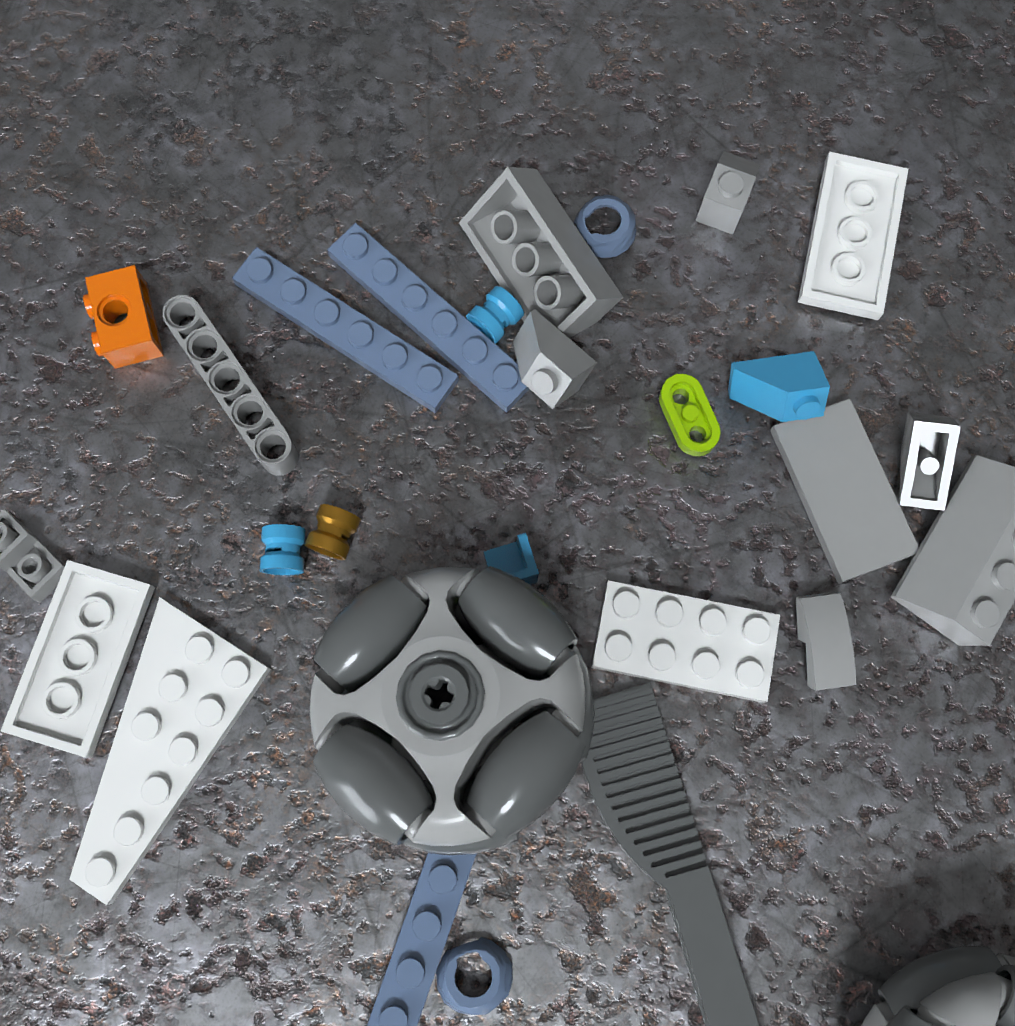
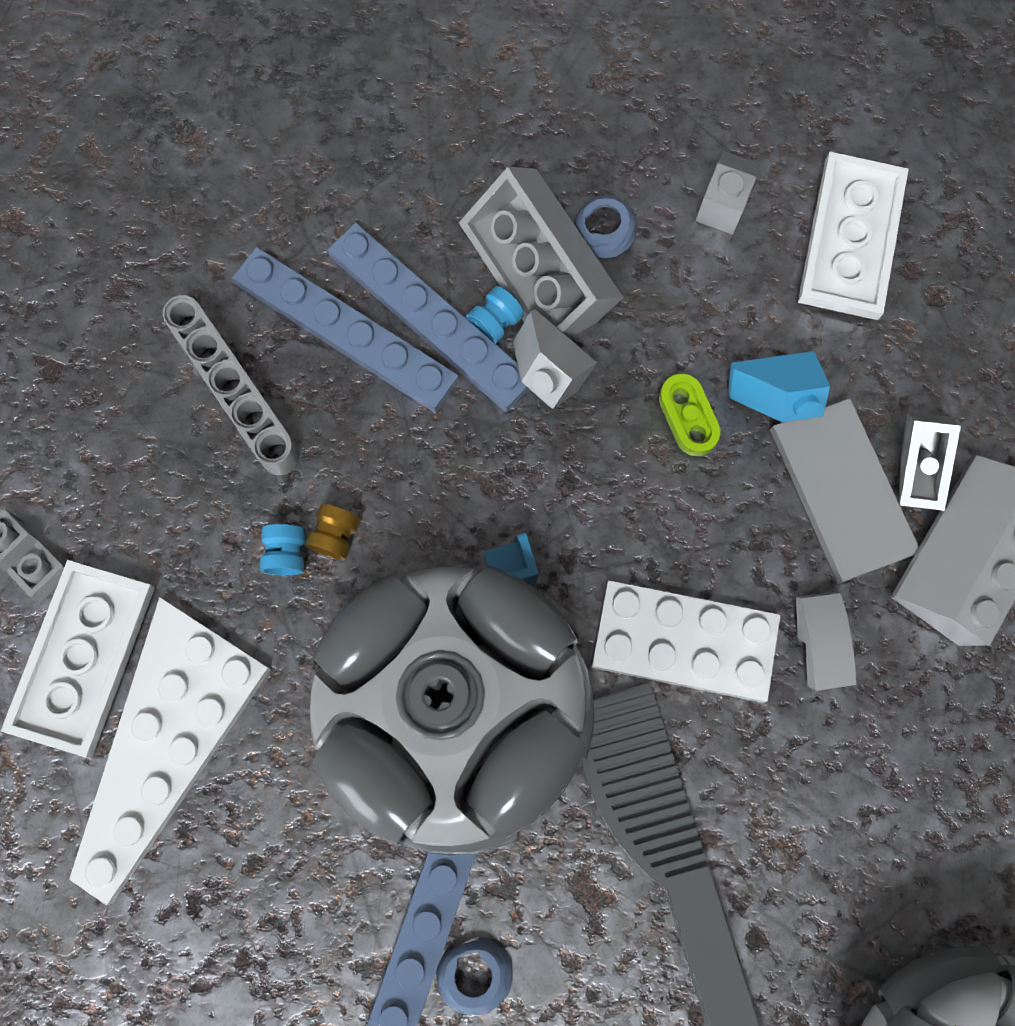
orange brick [83,265,164,369] -> none

